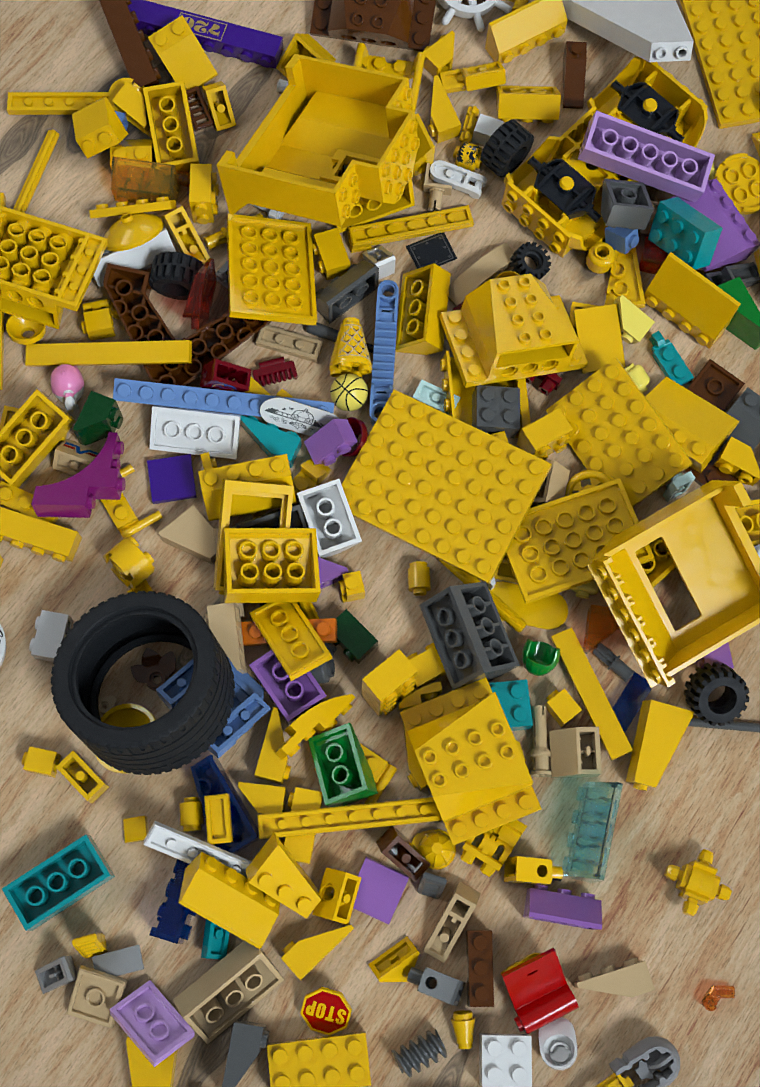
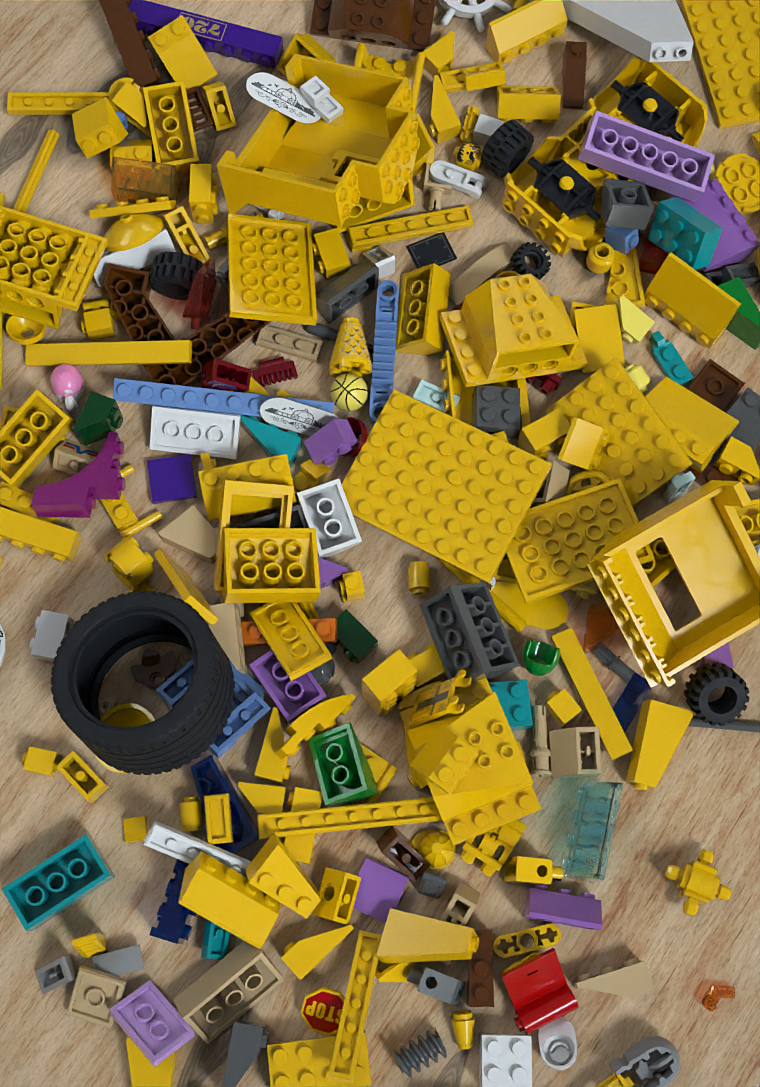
none -> yellow tile [154,548,219,625]
none -> white sticker [246,73,321,124]
none -> white slope [300,75,344,124]
none -> yellow plate [328,930,382,1084]
none -> yellow slope [376,908,479,963]
none -> yellow flag [409,669,472,728]
none -> yellow slope [410,726,479,795]
none -> yellow beam [493,924,561,958]
none -> yellow slope [557,417,609,470]

